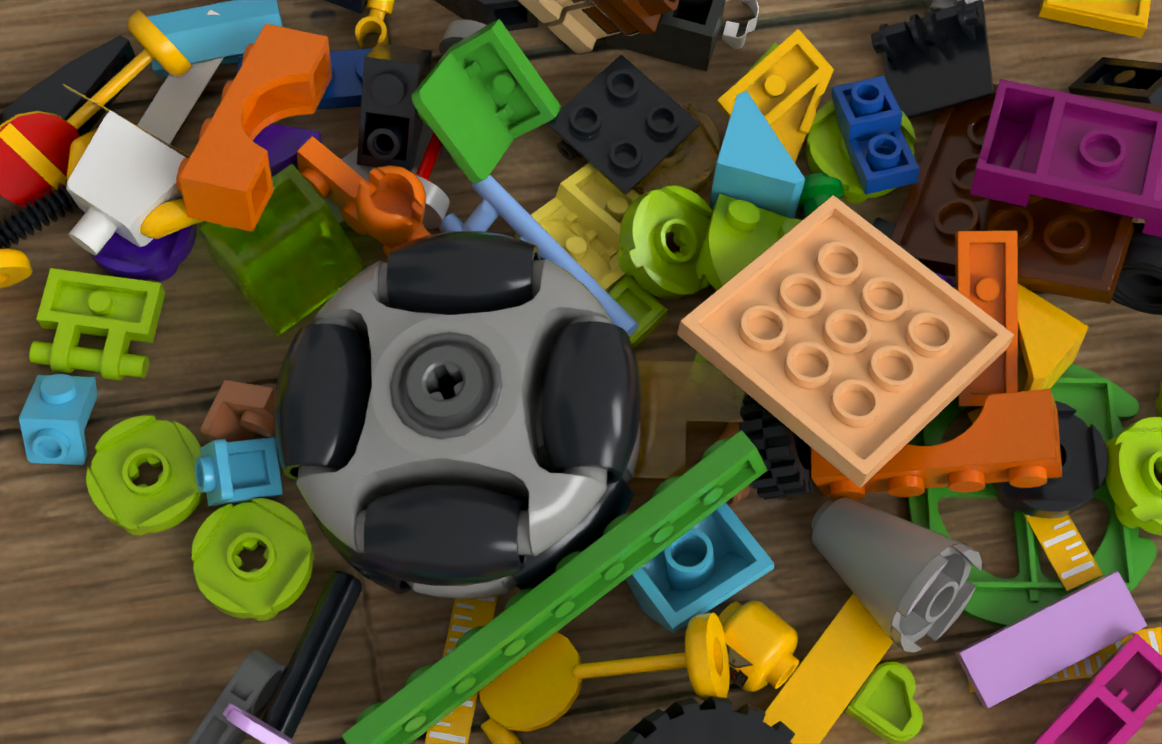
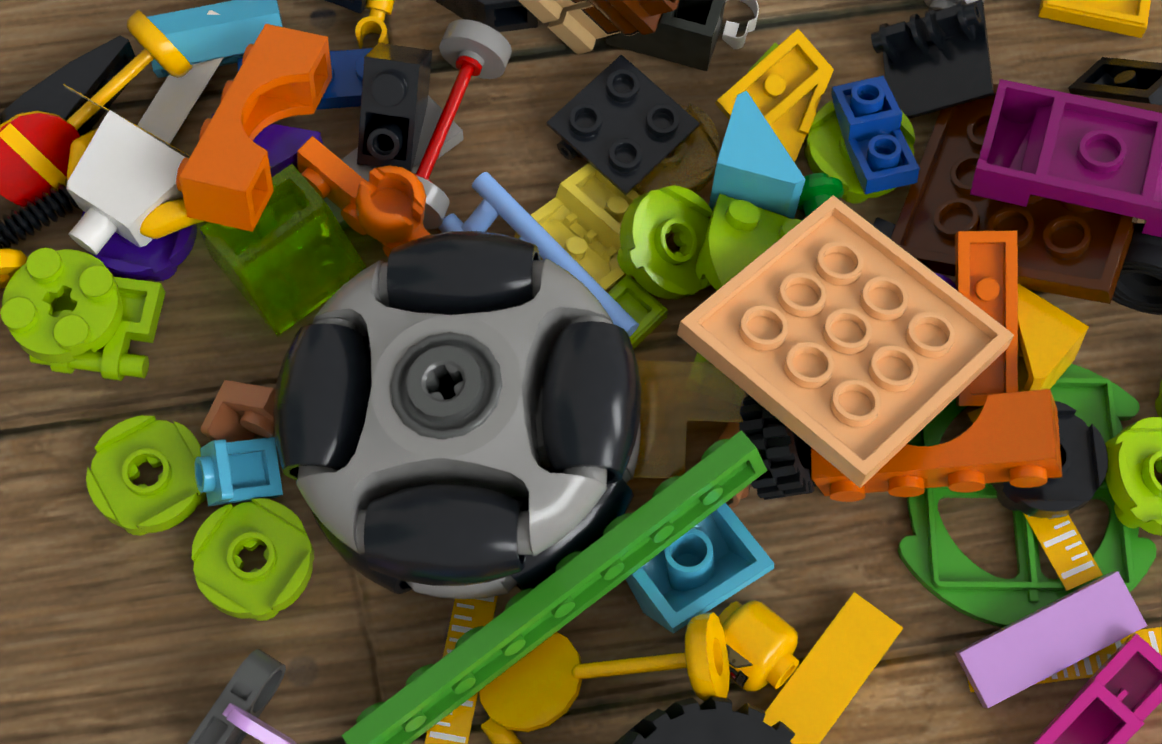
medium azure bracket [19,374,98,465] -> none
black axle [261,570,362,739] -> none
bright green bracket [412,19,562,184] -> none
light grey cone [811,497,982,653] -> none
lime tile [844,662,923,744] -> none
none -> lime plate [0,247,123,363]

